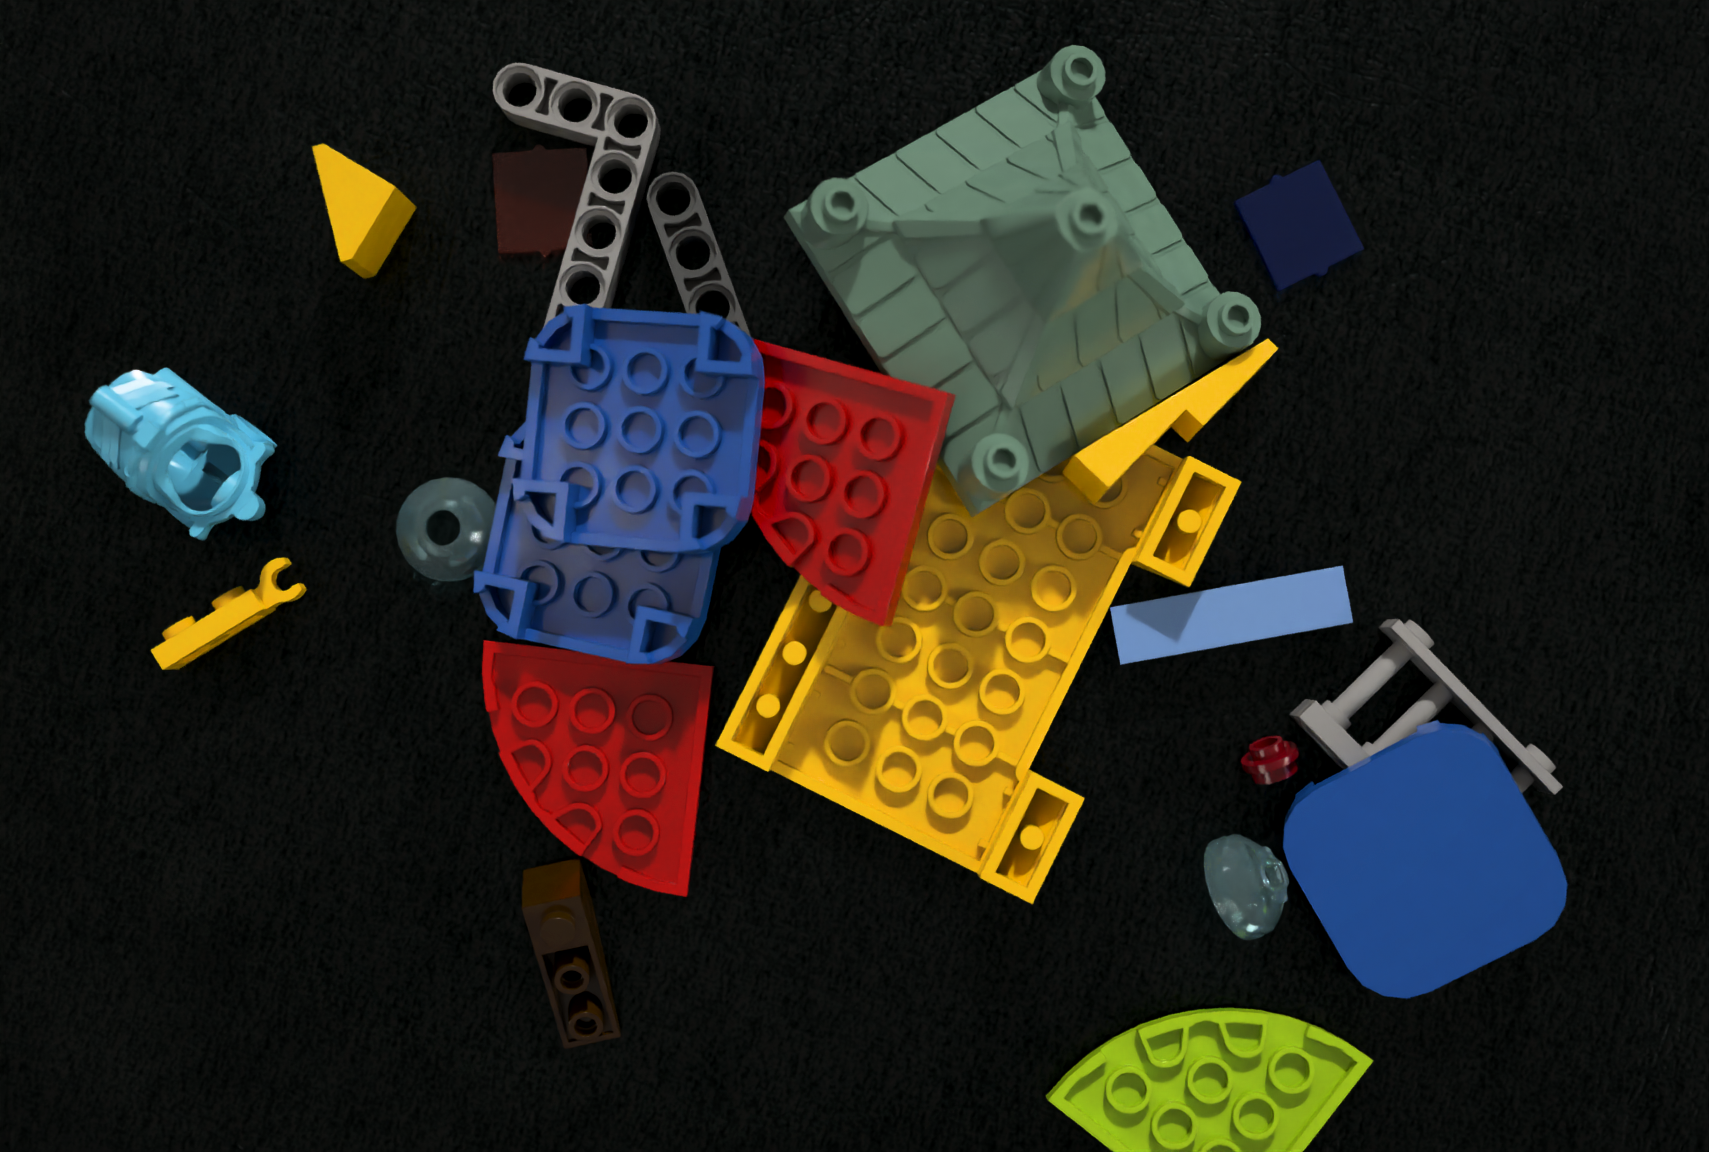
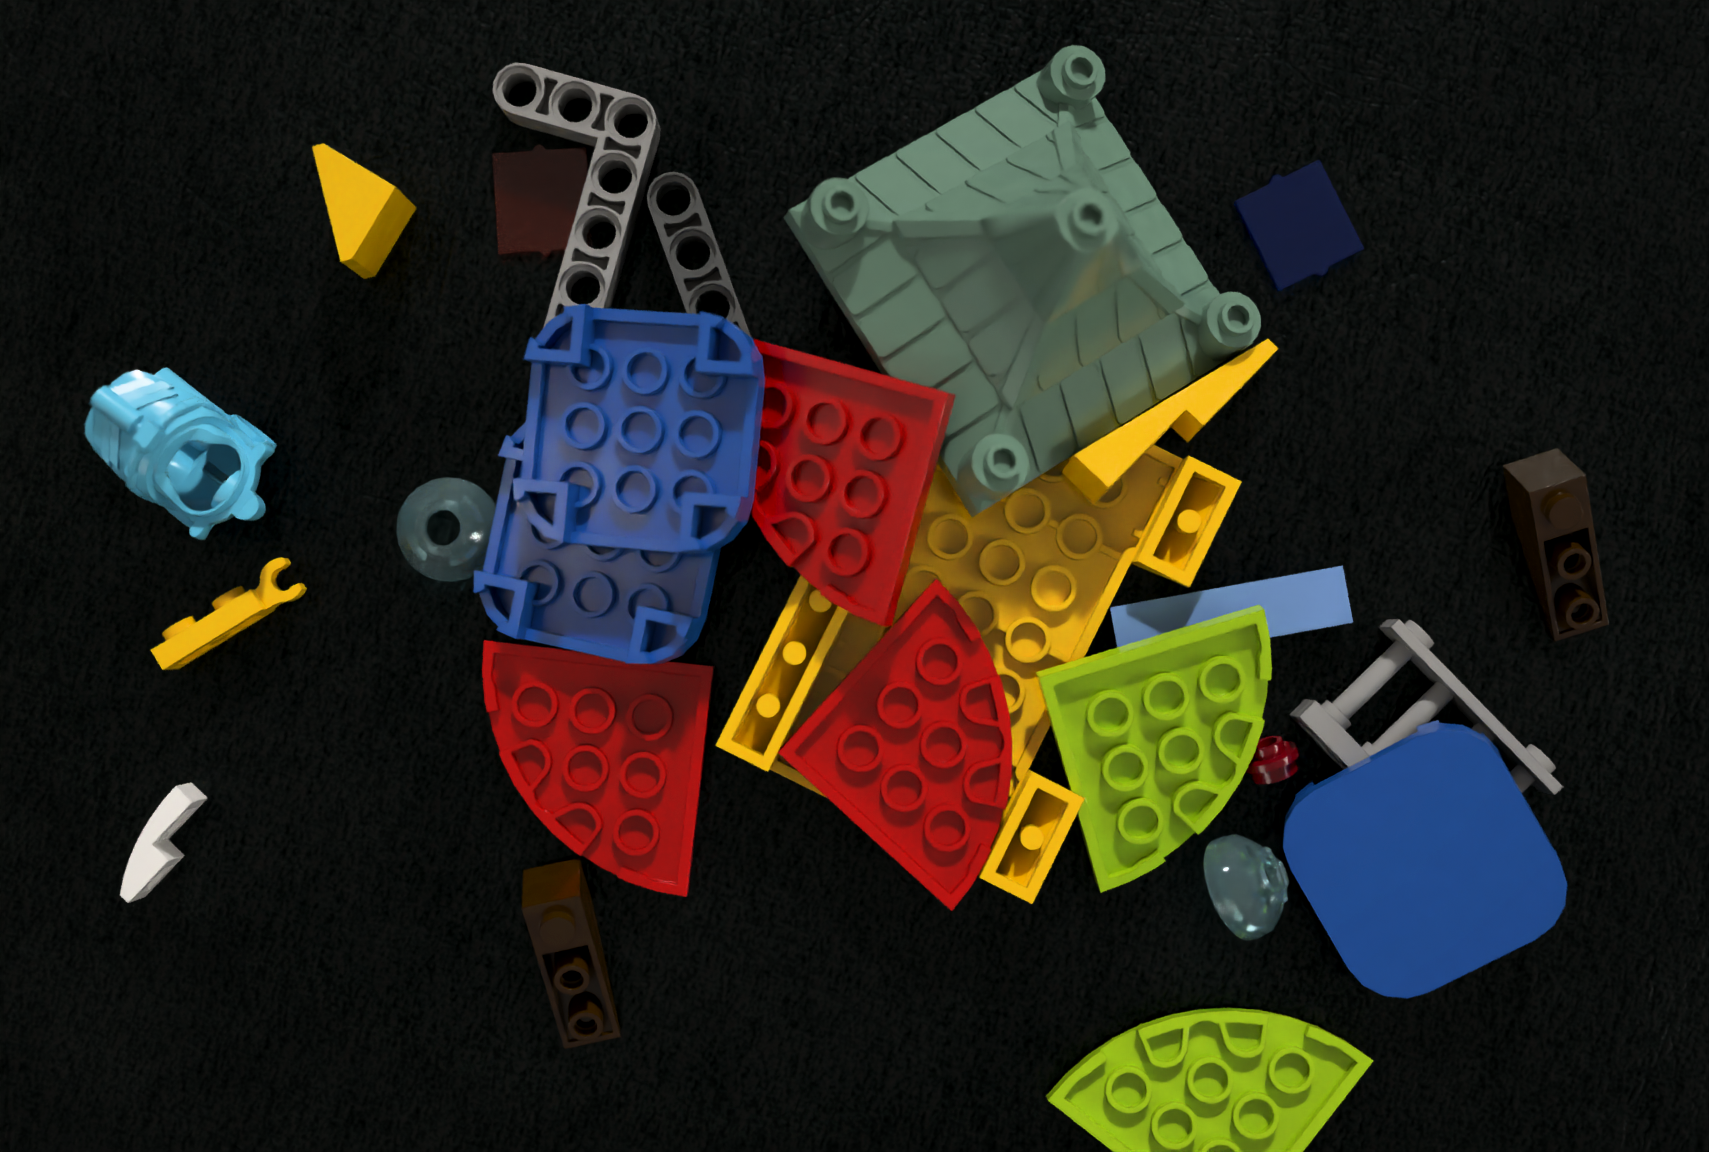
none -> white slope [120,783,208,903]
none -> red plate [778,579,1012,911]
none -> lime plate [1036,604,1272,893]
none -> dark brown slope [1503,448,1609,642]

